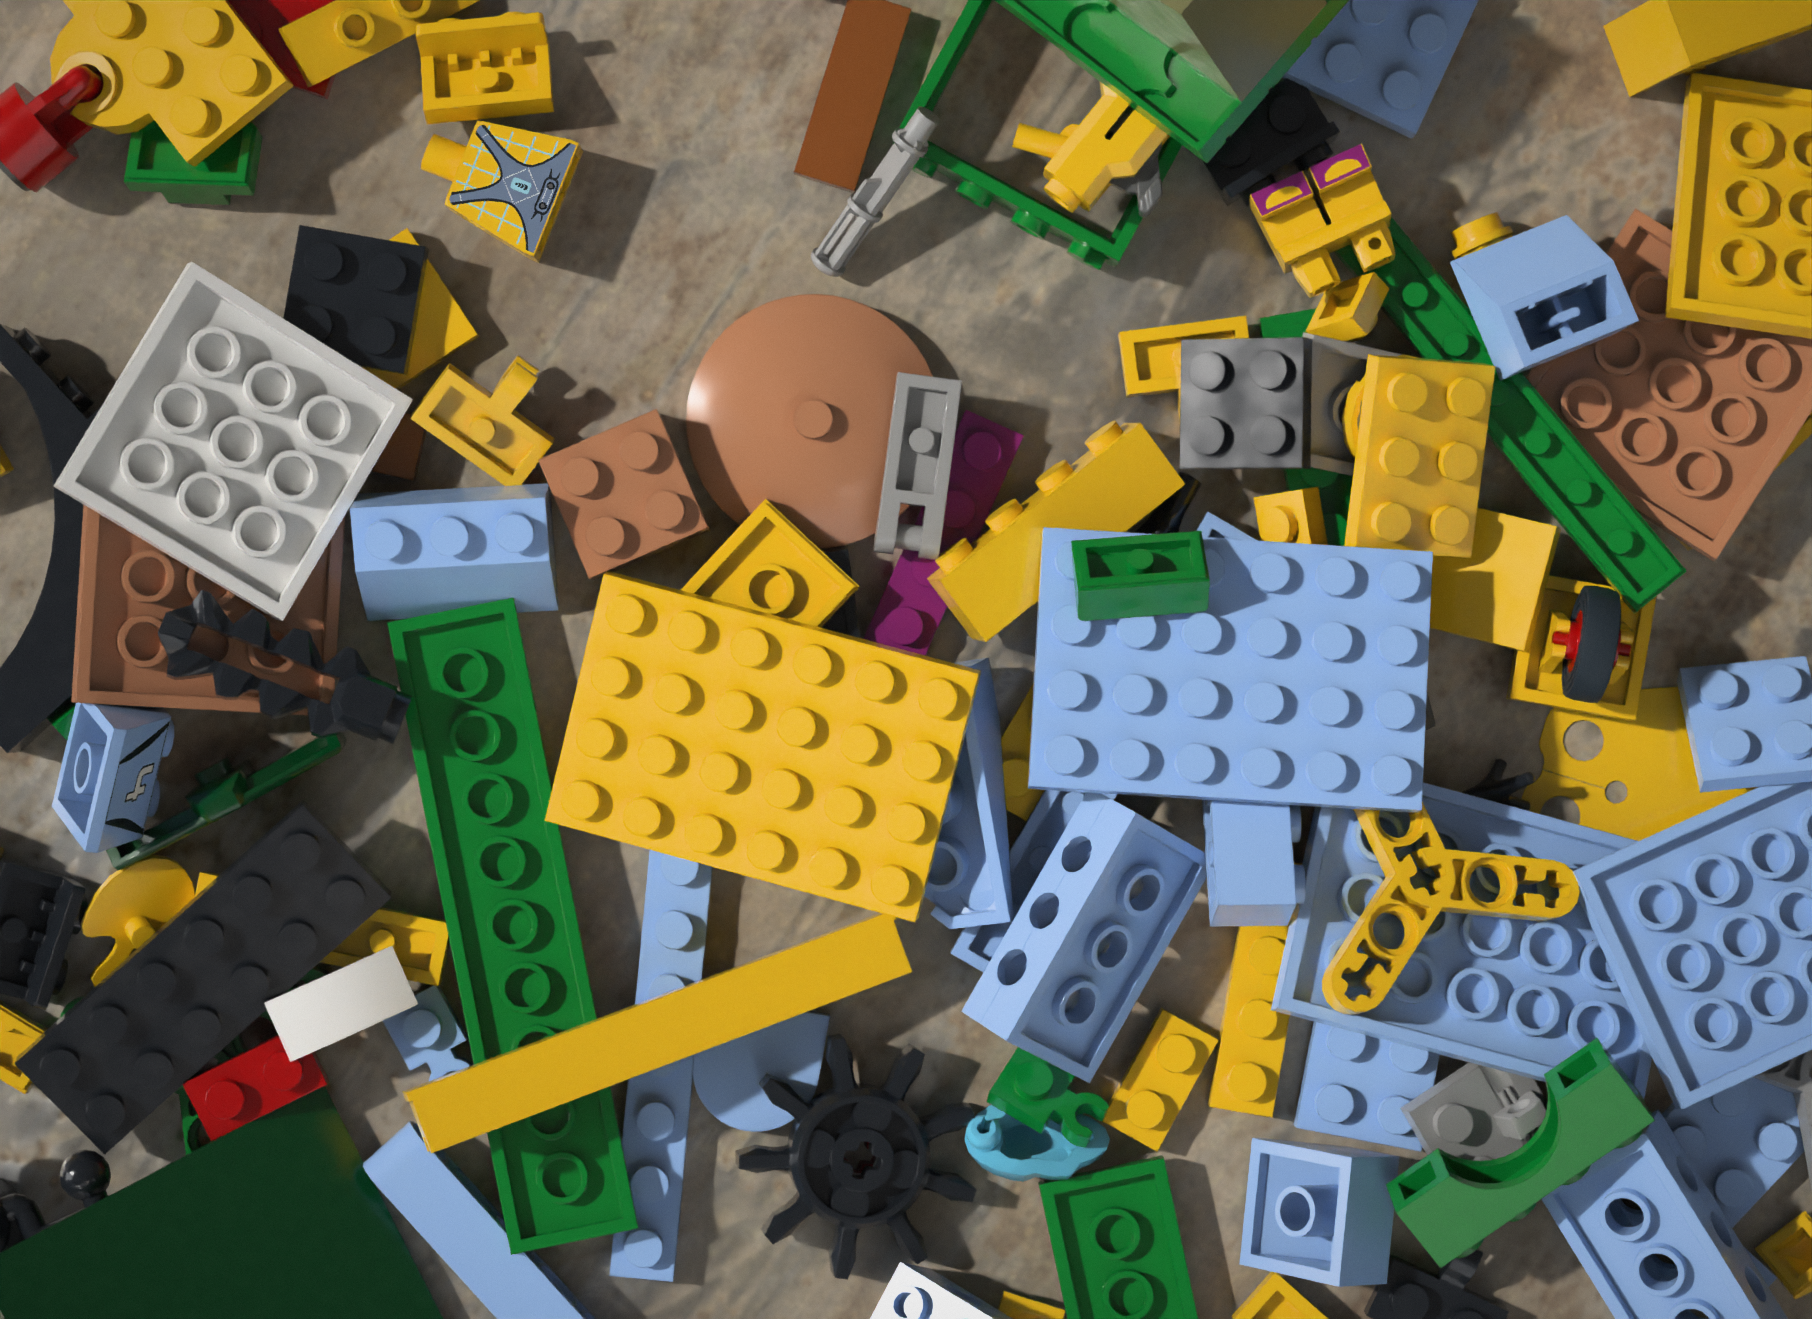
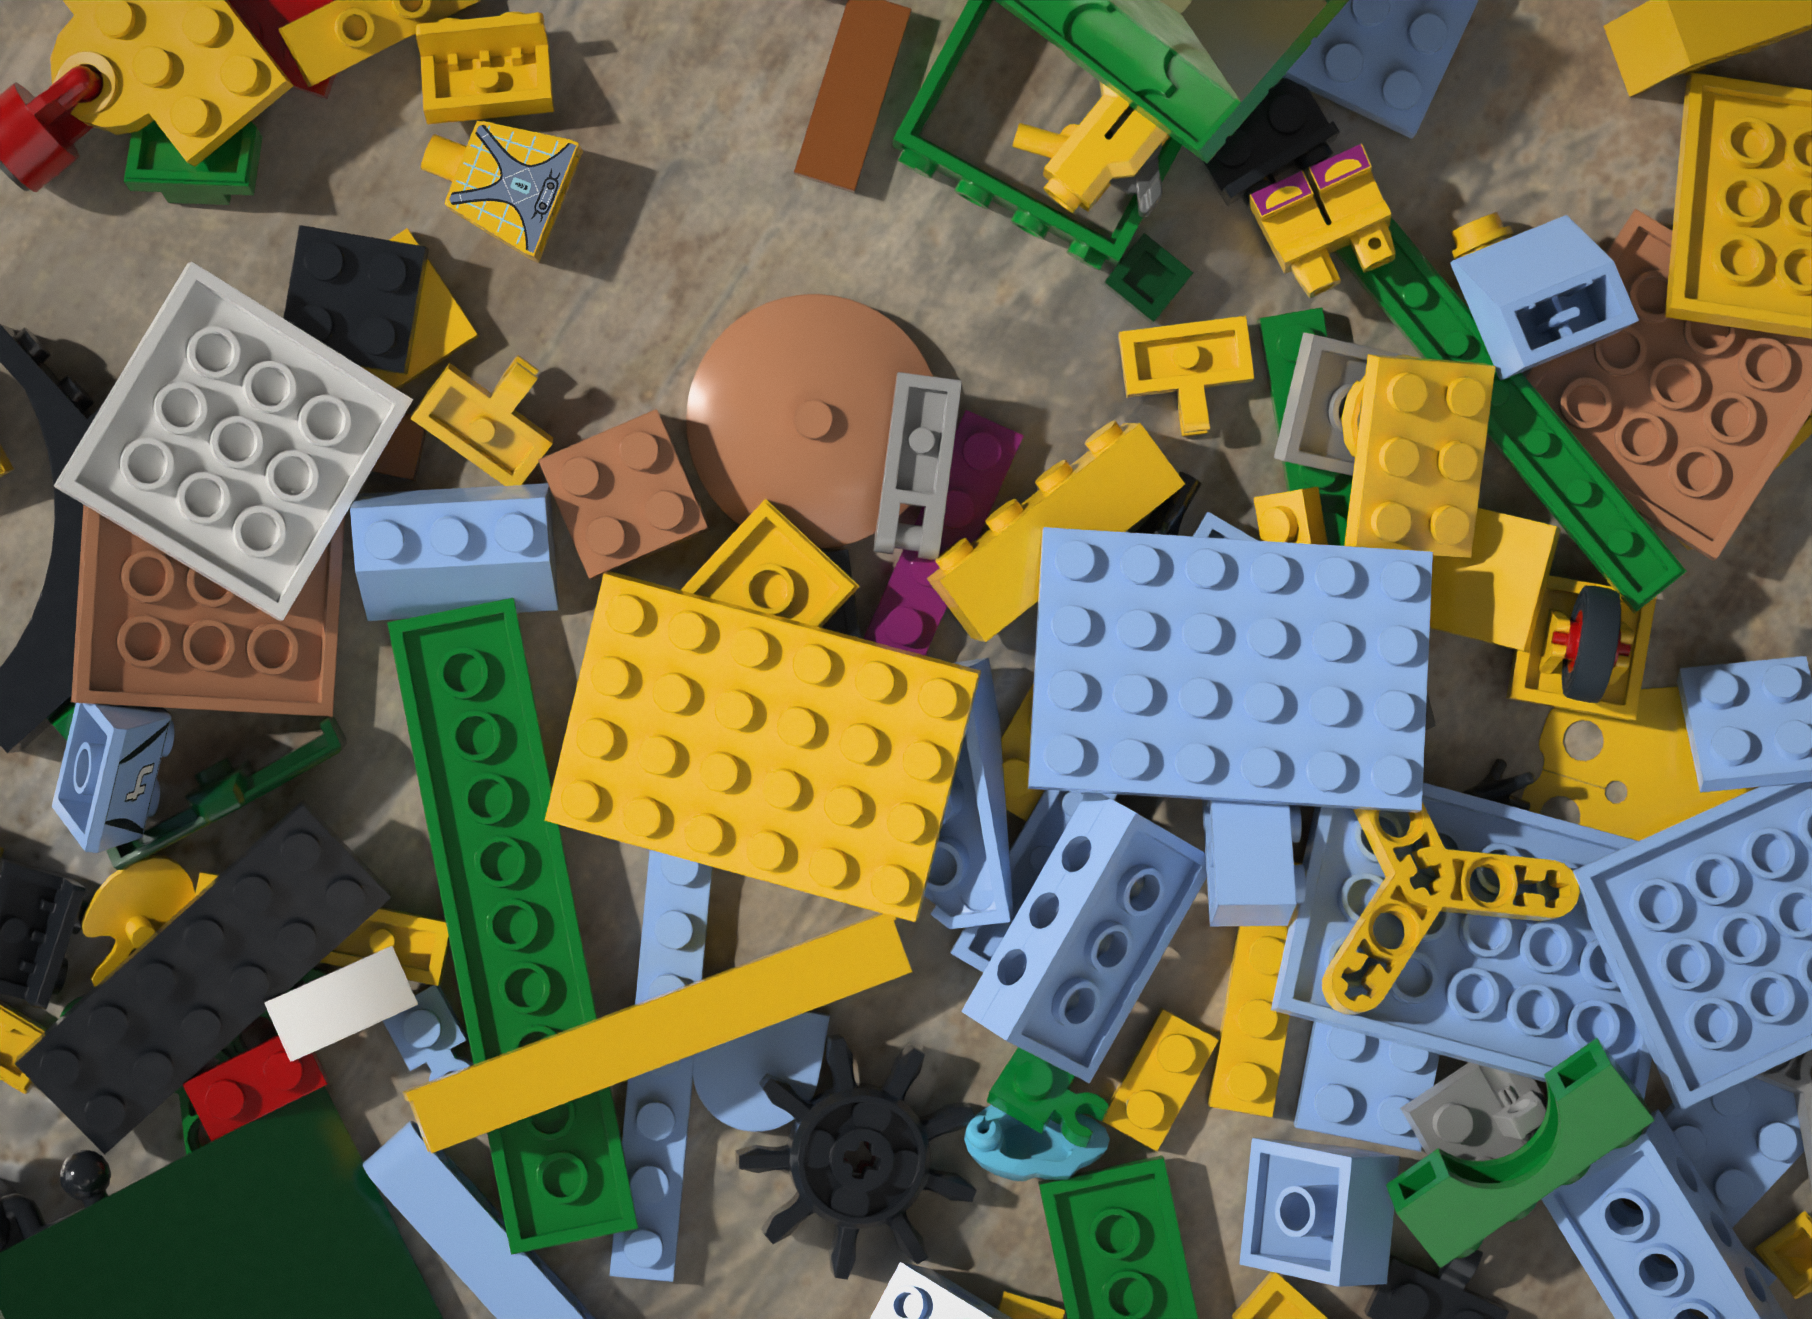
black sword [158,590,413,744] -> none
light grey piece [811,106,940,277] -> none
green slope [1071,531,1210,621] -> none
plate [1180,337,1312,470] -> none
yellow plate [1305,272,1389,342] -> none
none -> dark green plate [1103,233,1194,324]

